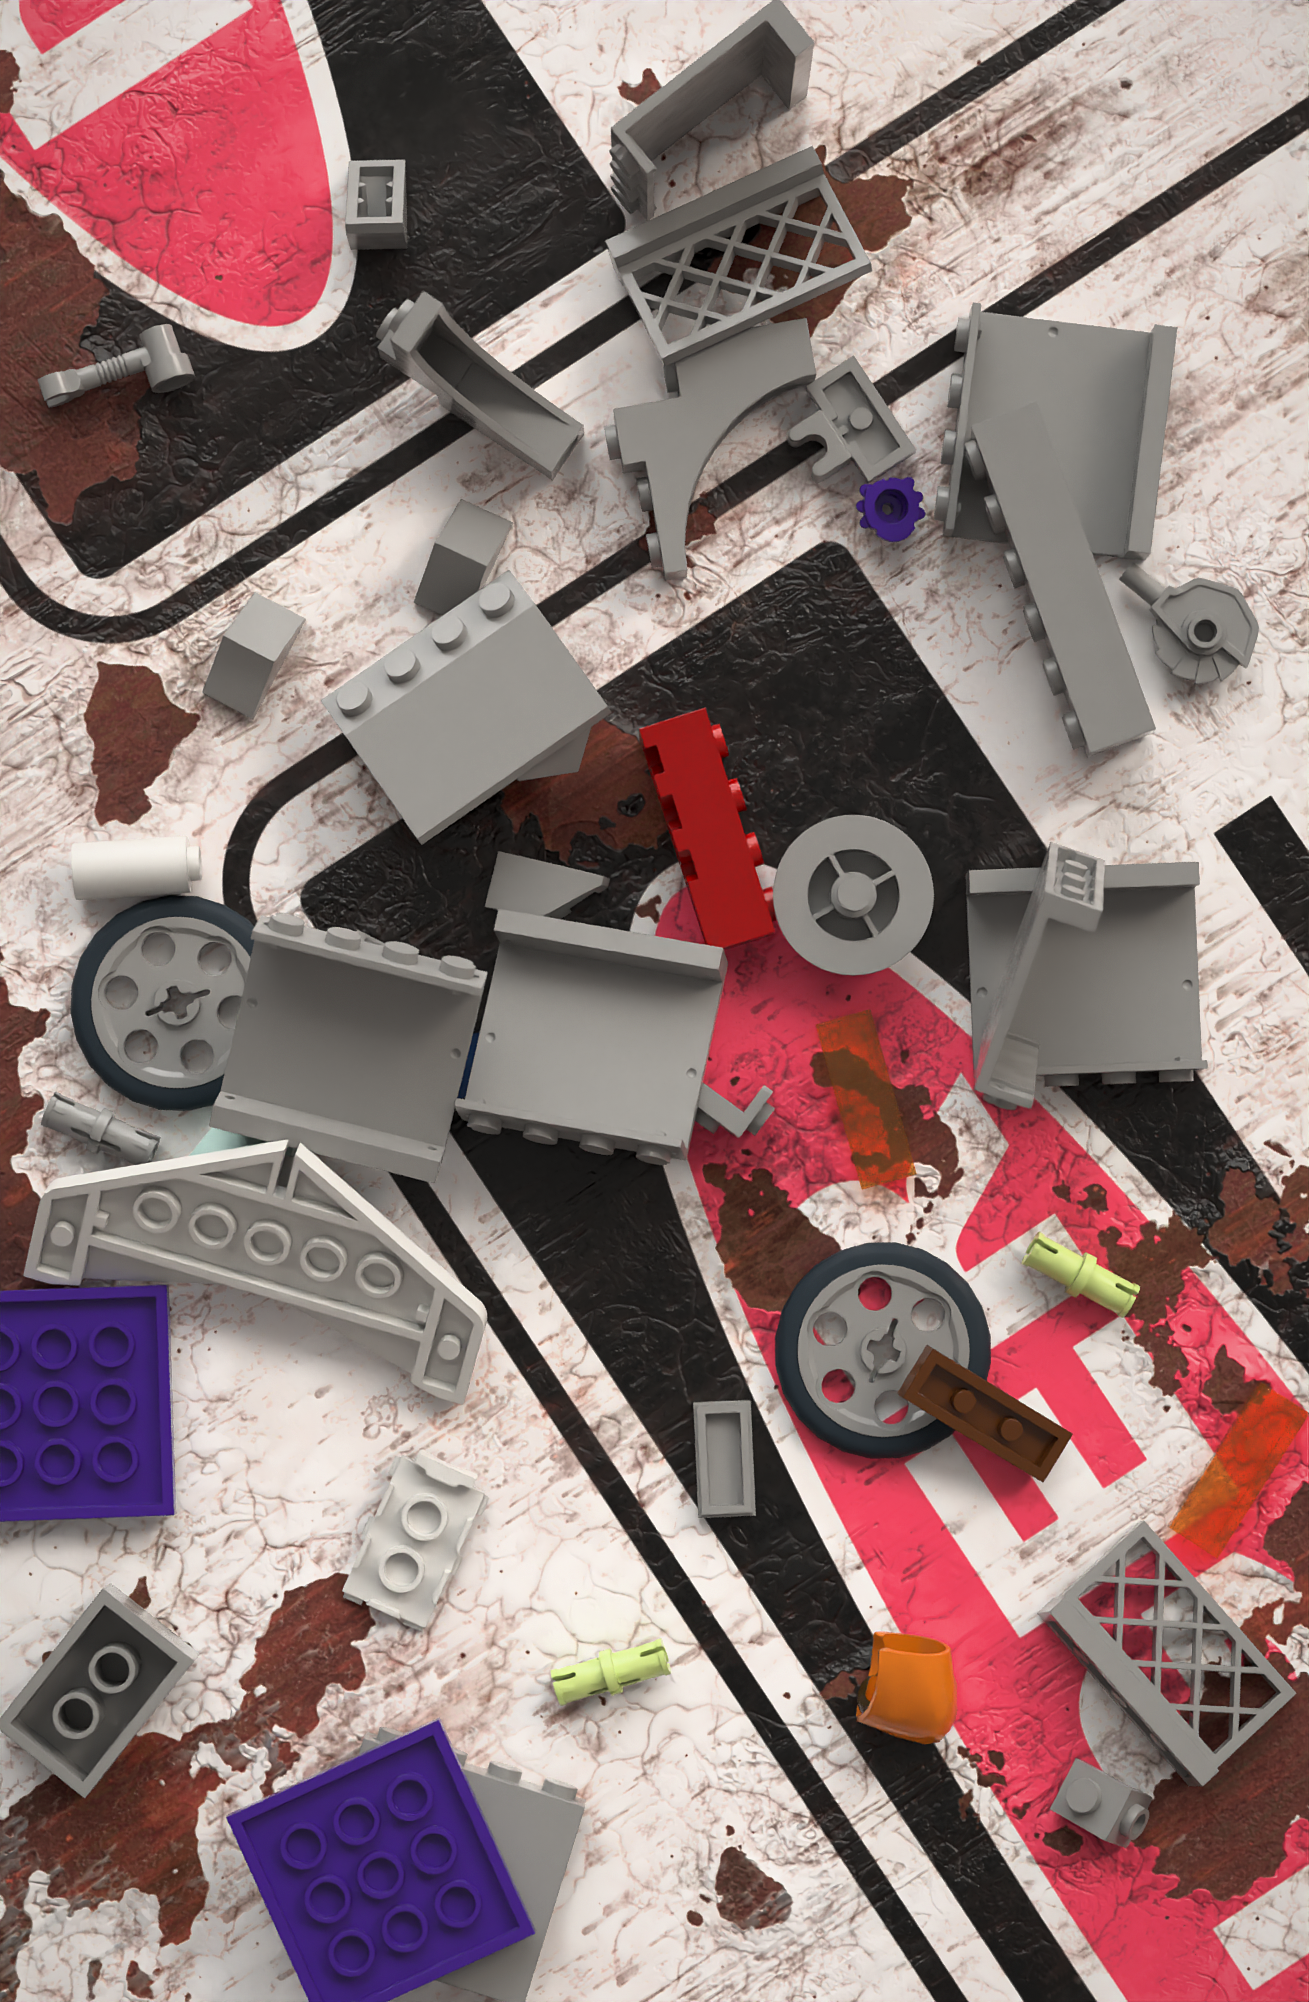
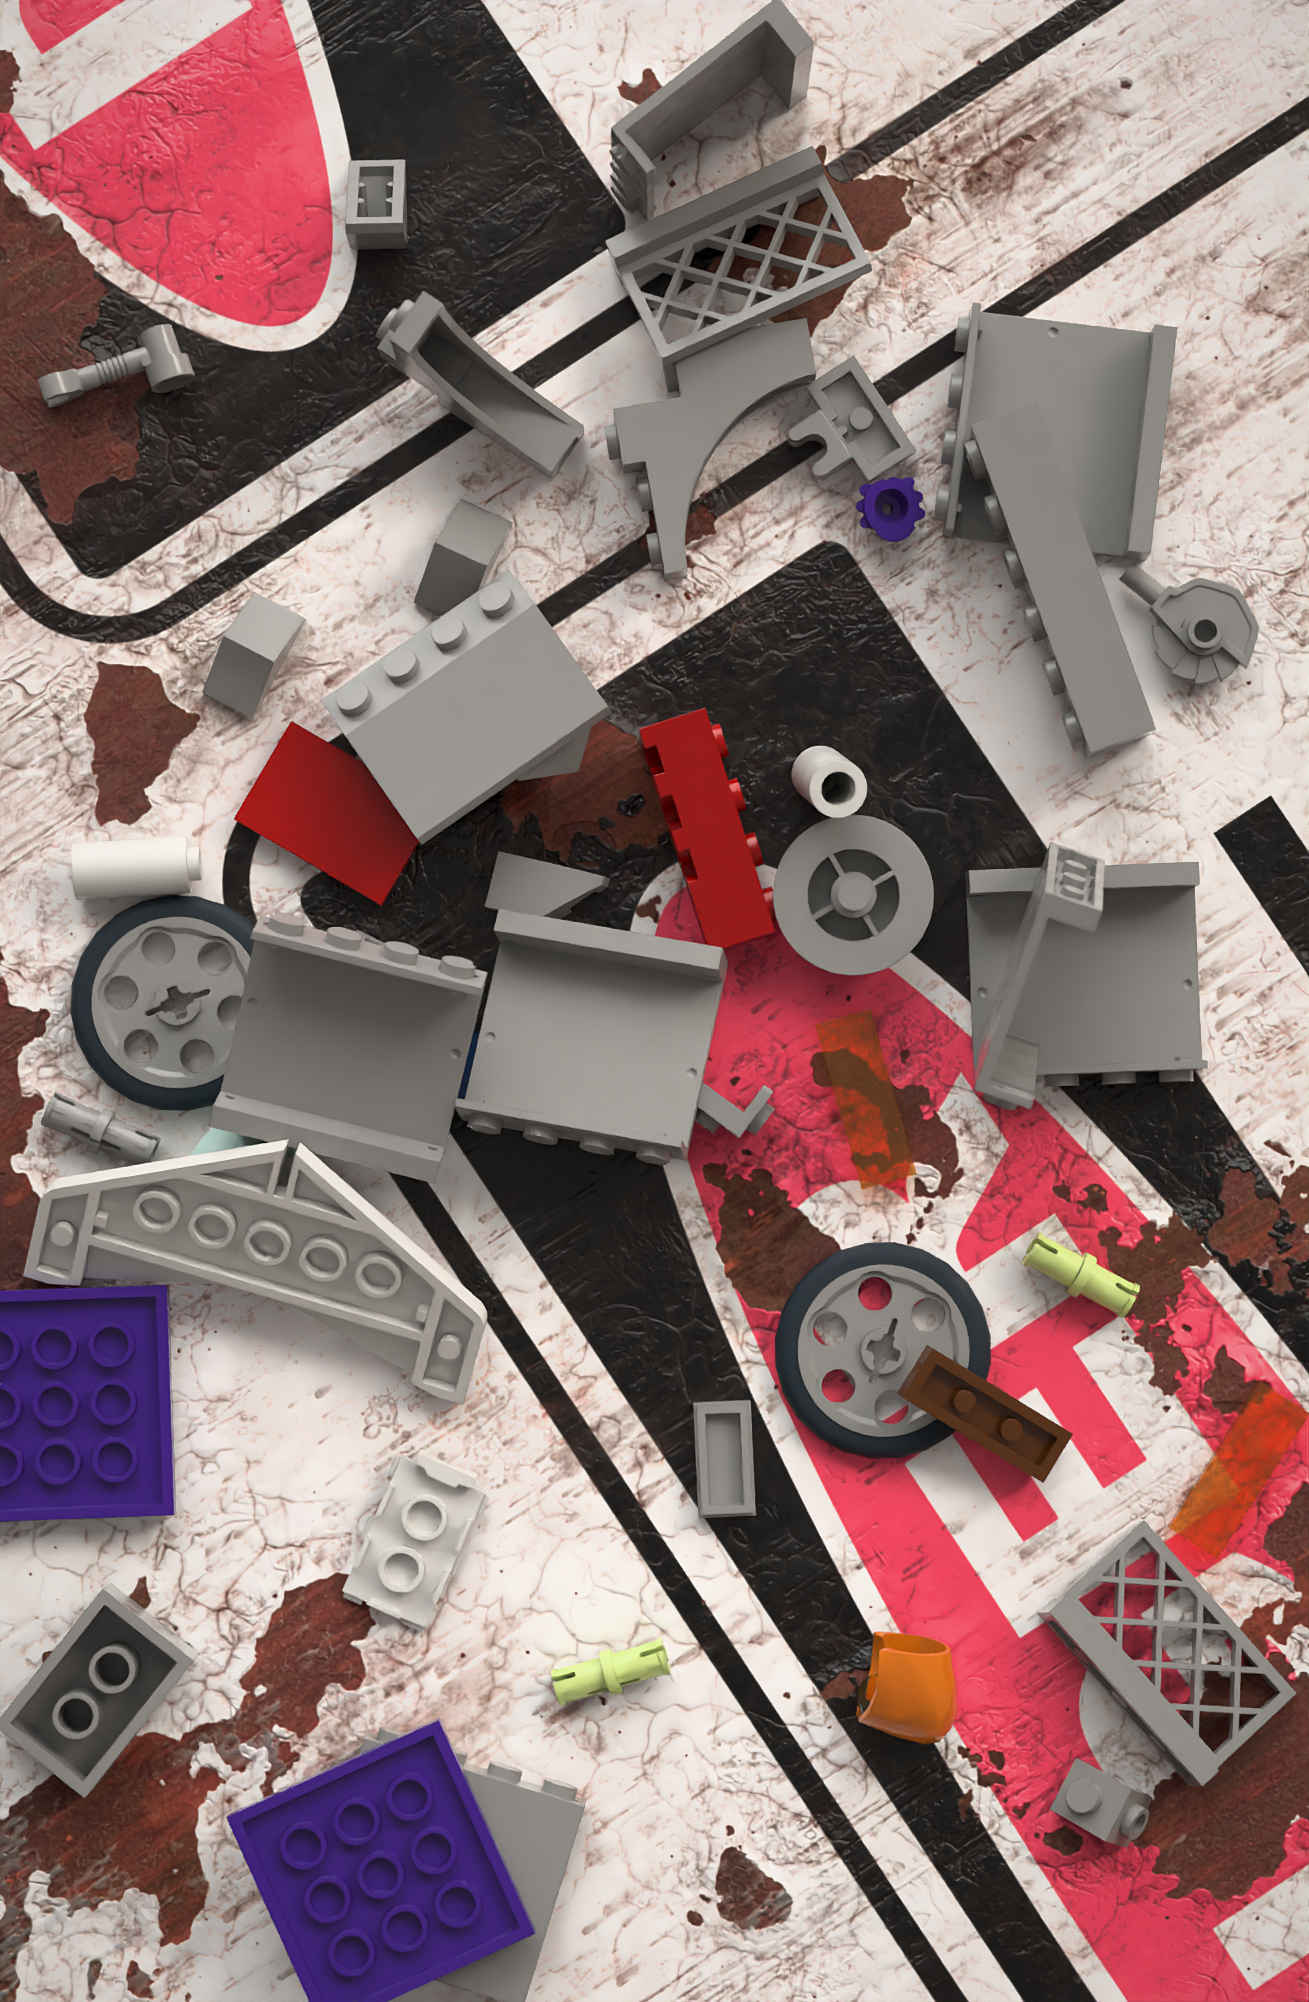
none -> red tile [234,721,420,906]
none -> white brick [792,746,867,818]

